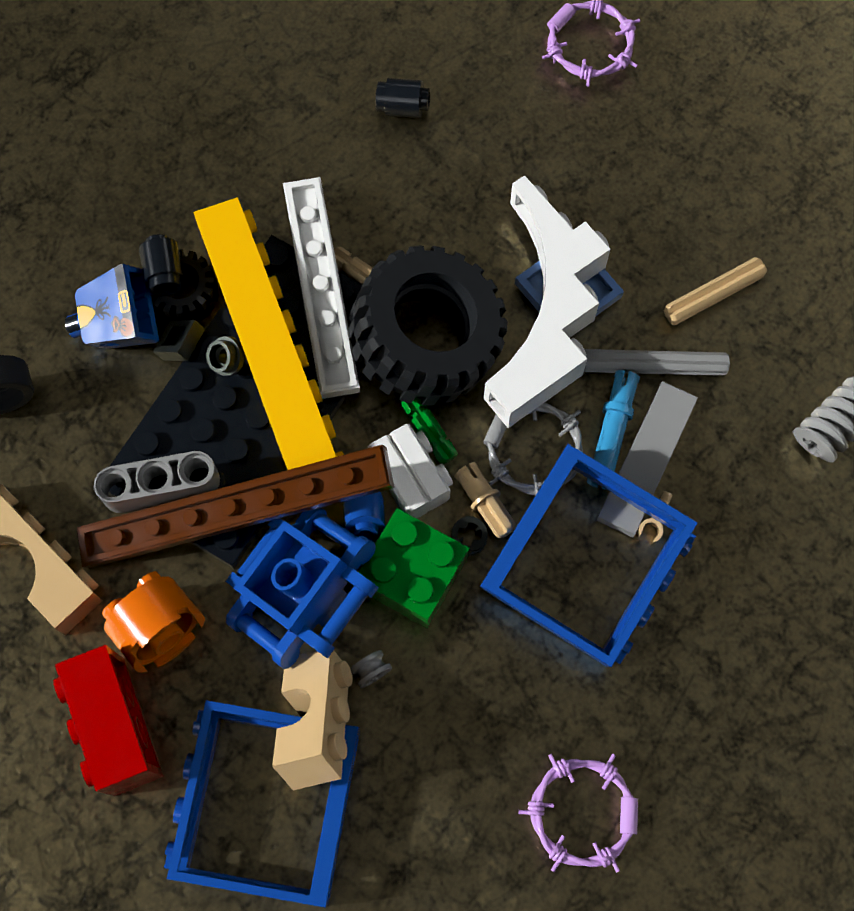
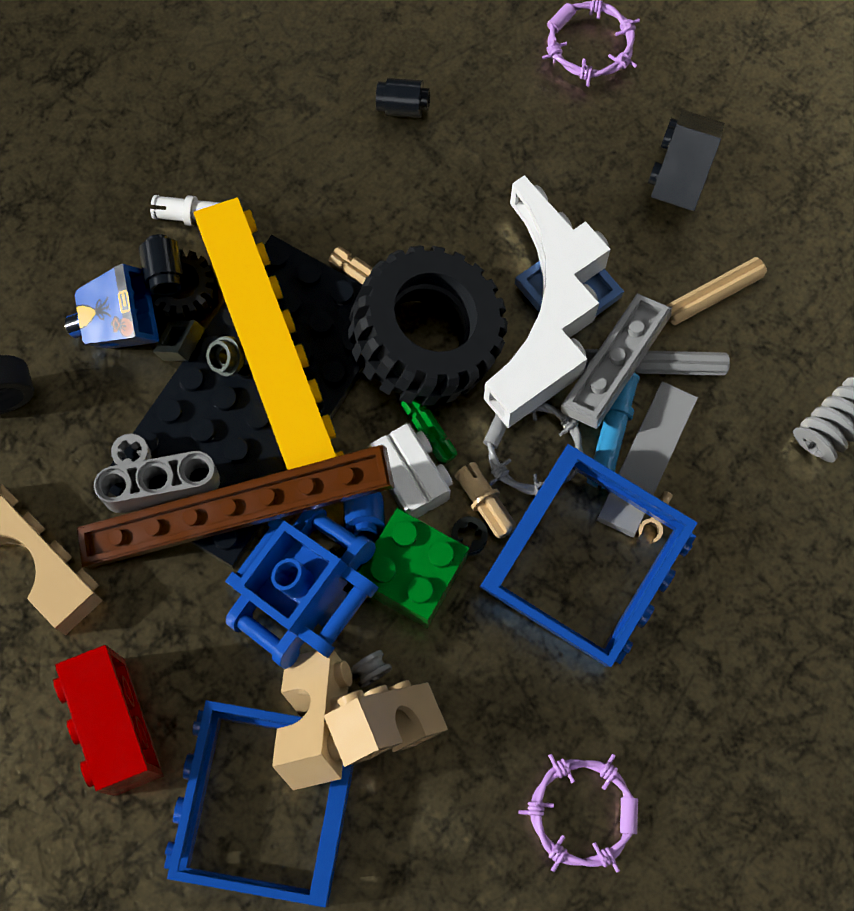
orange brick [102,571,205,673] -> none
white tile [283,177,360,399] -> none
none -> light grey bush [111,433,152,465]
none -> white pin [150,195,221,226]
none -> tan arch [324,680,448,767]
none -> light grey tile [561,293,672,429]
none -> black brick [648,109,724,211]

